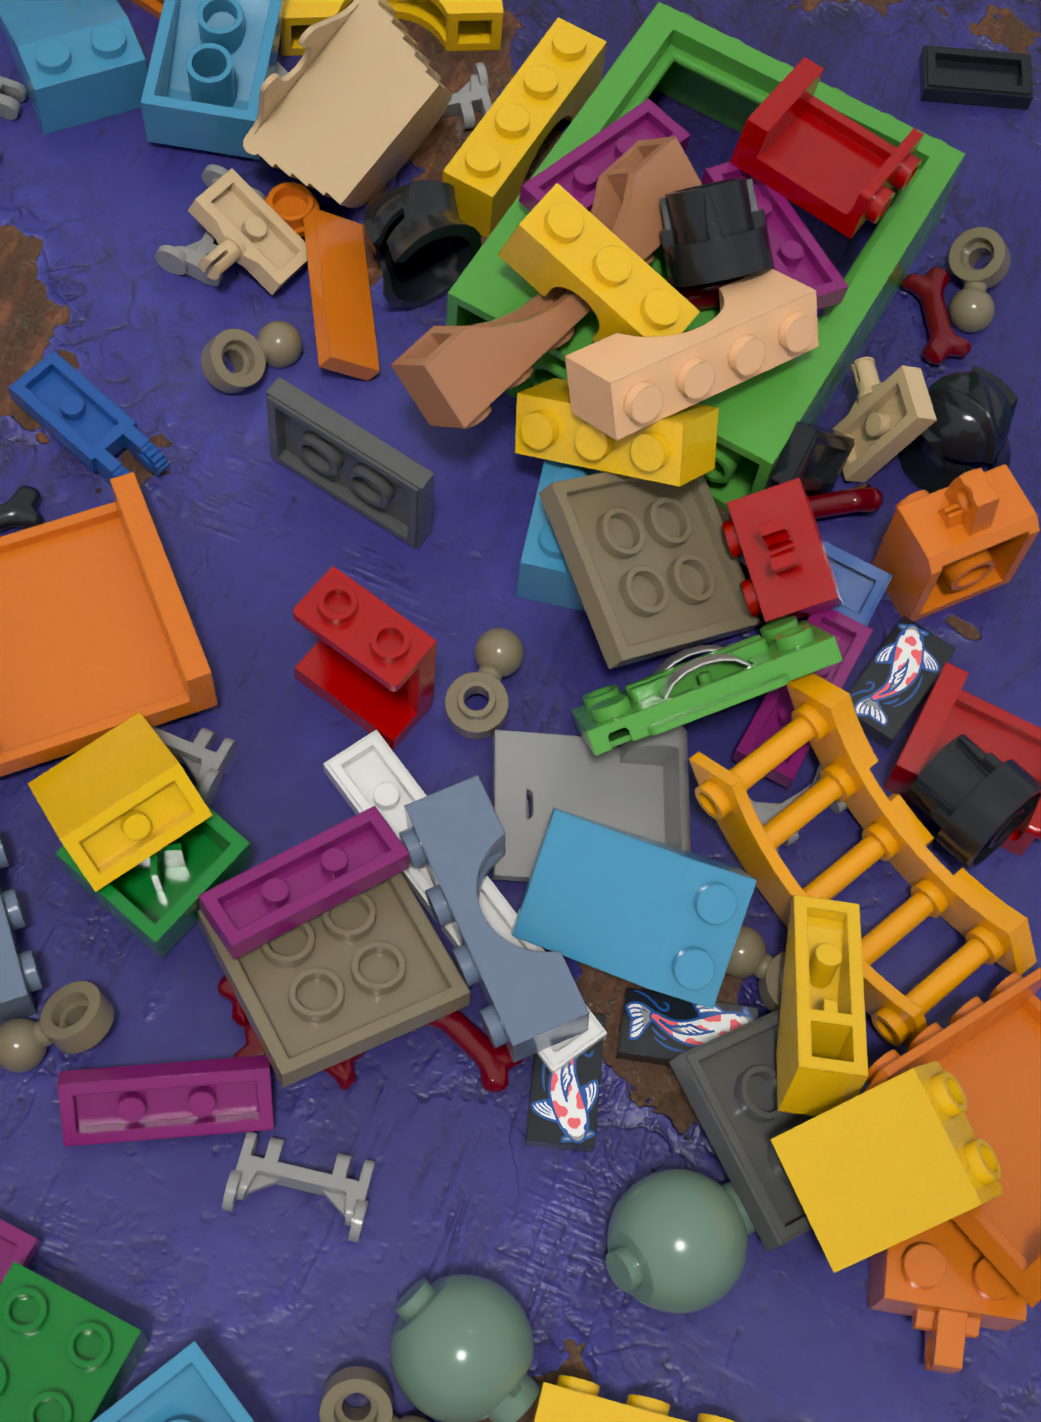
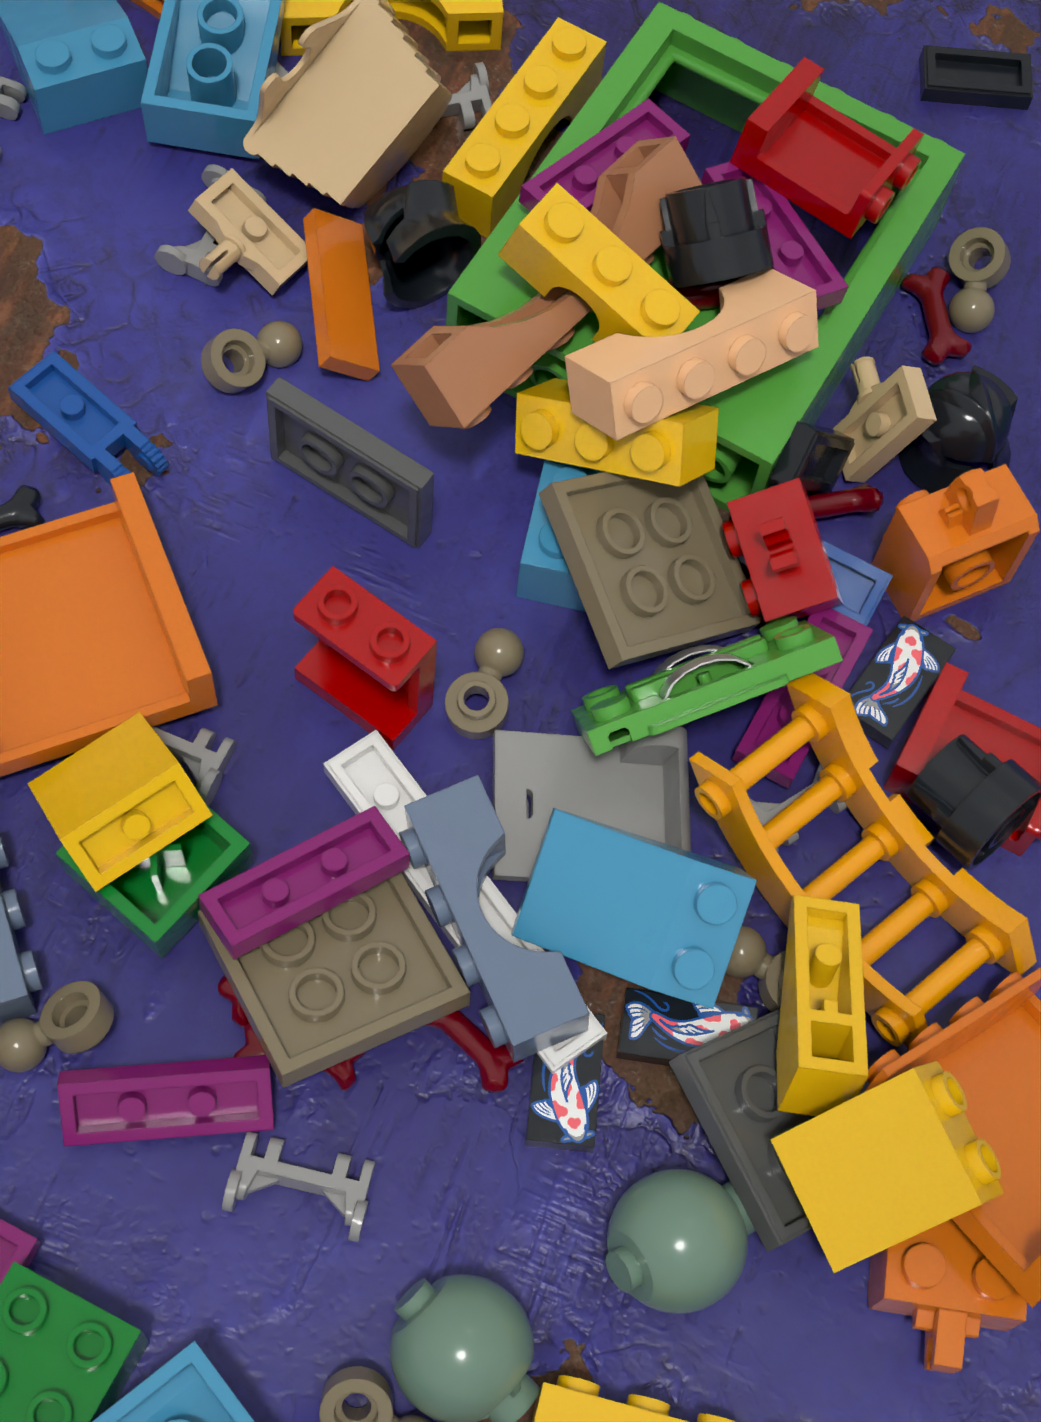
orange plate [264,182,320,237] -> none

